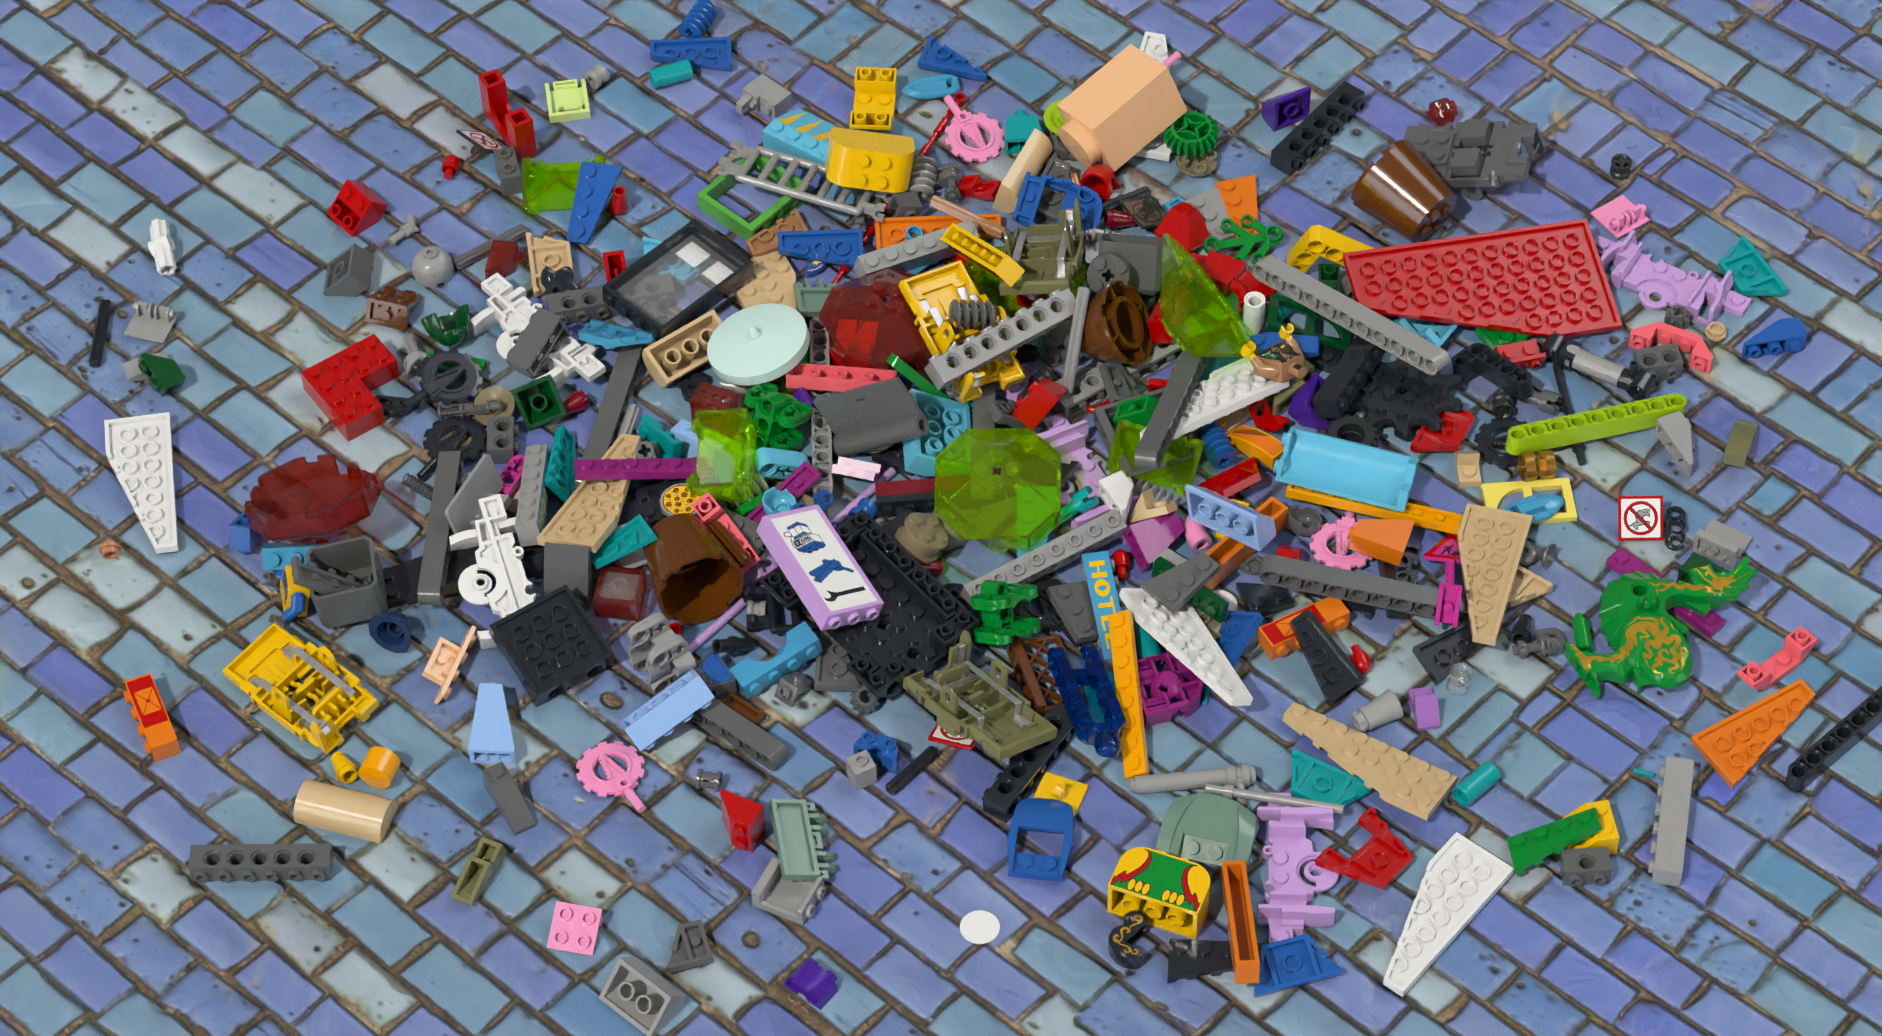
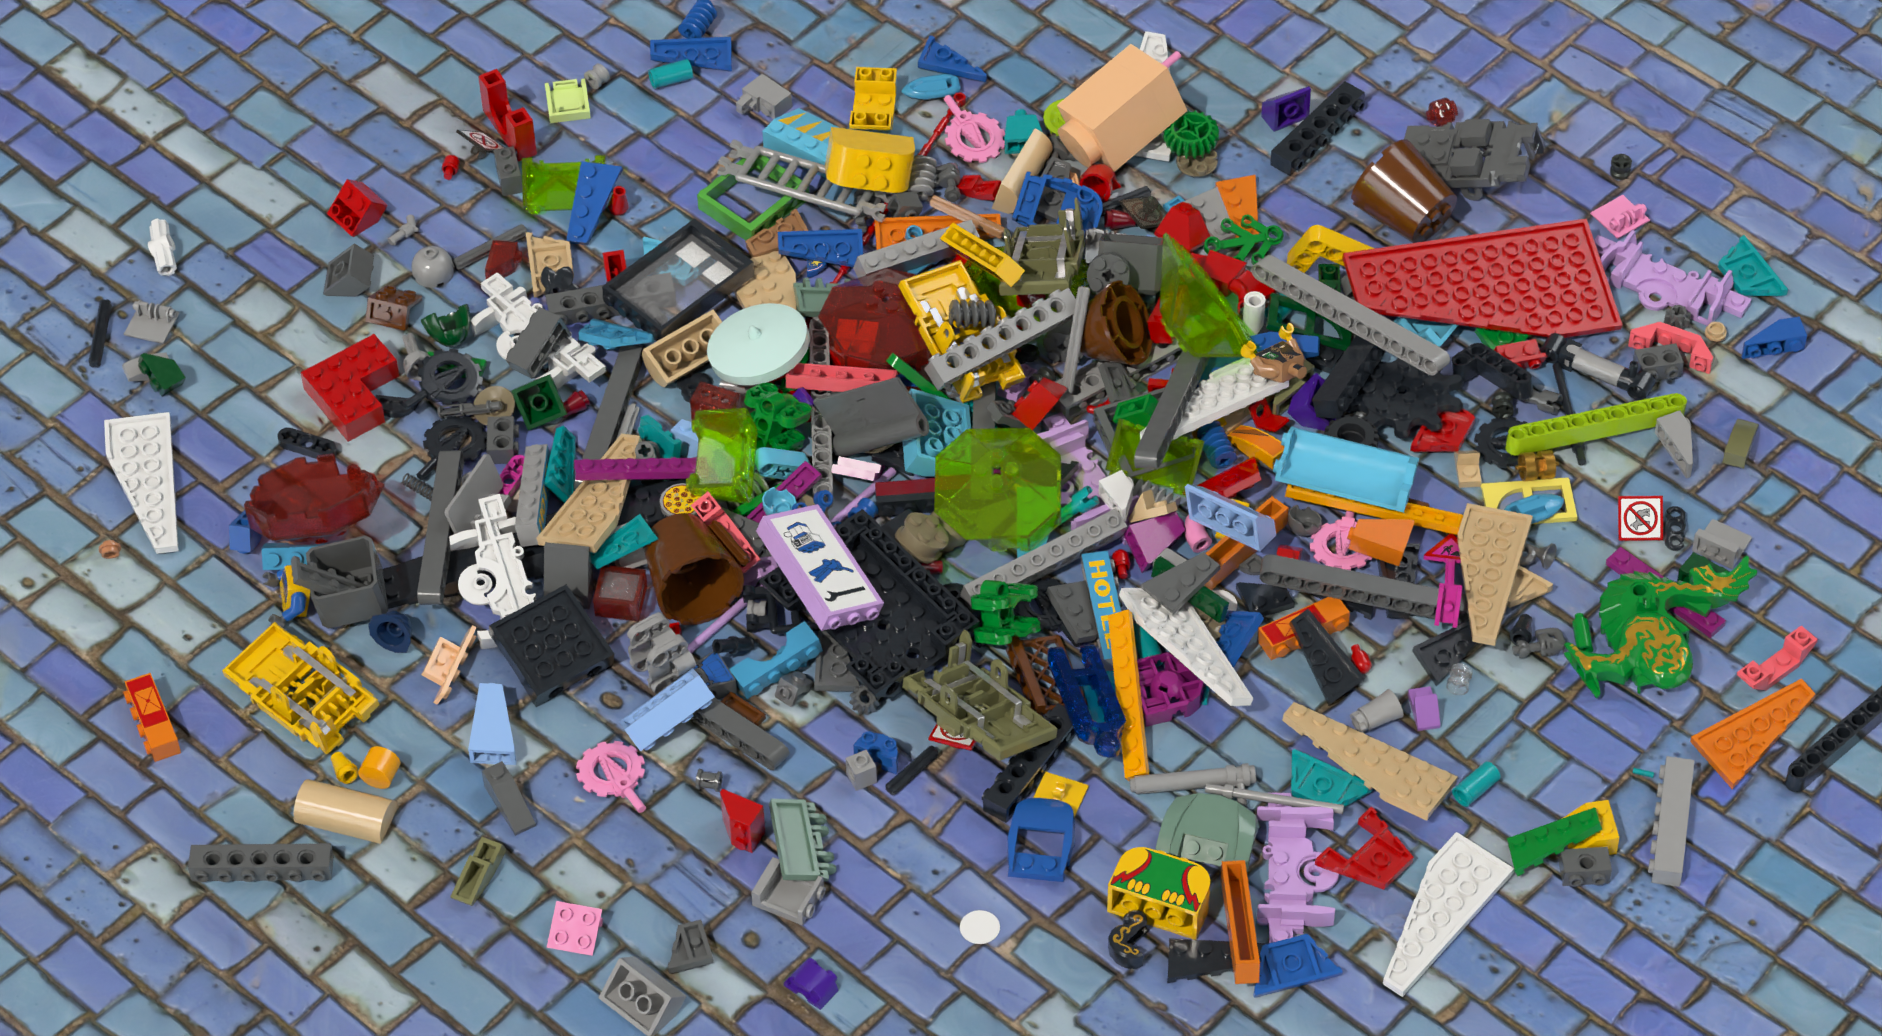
none -> black beam [277,428,337,462]

